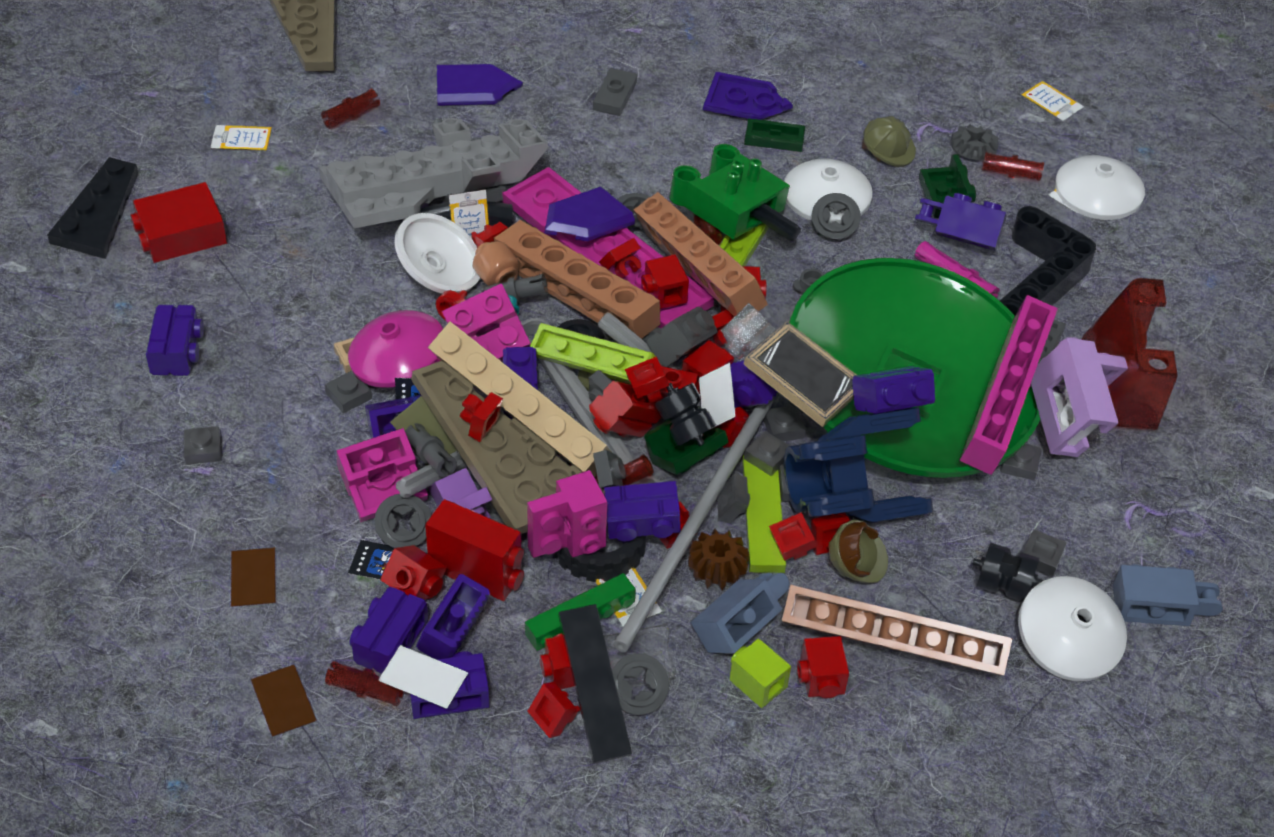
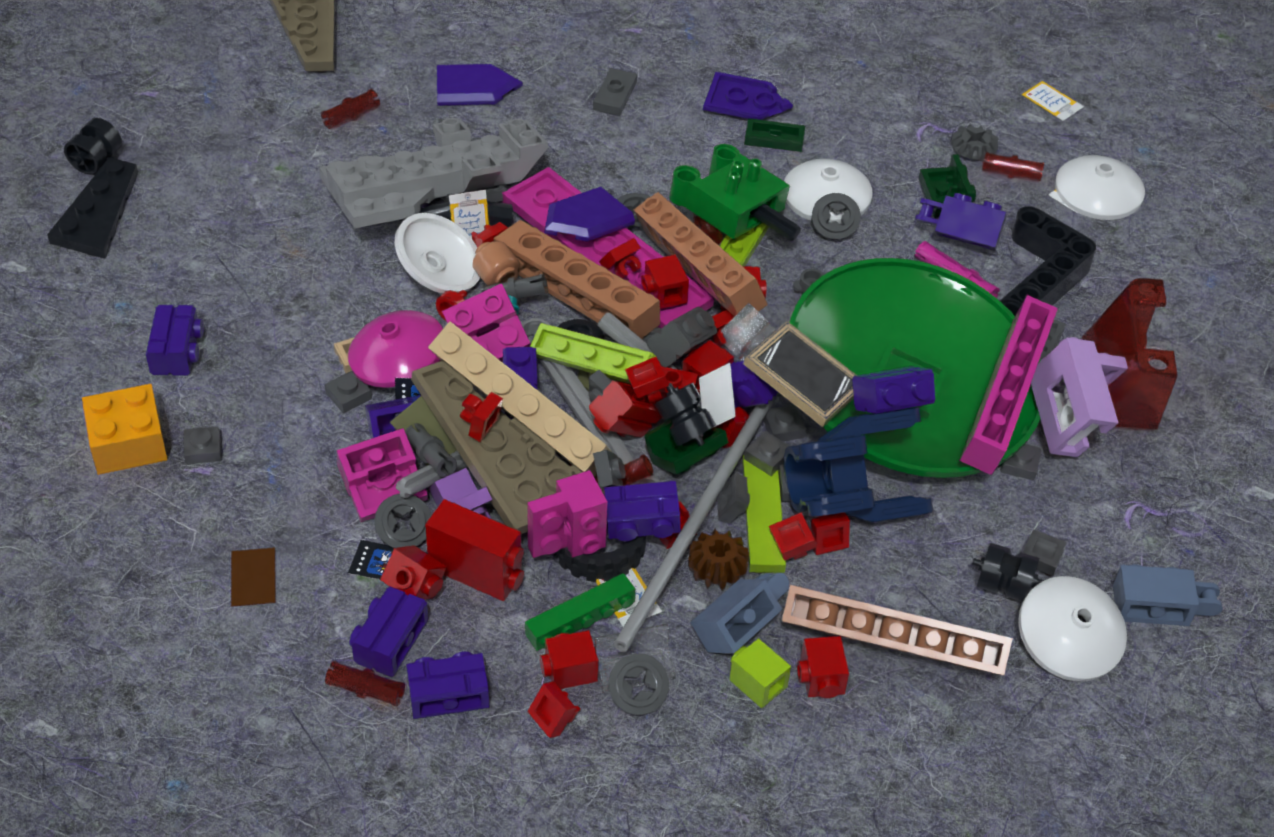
red brick [130,182,227,263] -> none
white sticker [210,125,272,150] -> none
reddish brown sticker [251,664,317,737] -> none
white sticker [378,645,468,708] -> none
dark purple brick [416,574,490,659] -> none
black tile [558,604,632,764] -> none
olive piece [828,519,888,584] -> none
olive piece [862,116,916,167] -> none
none -> black wheel [64,118,122,174]
none -> light orange brick [82,384,168,475]

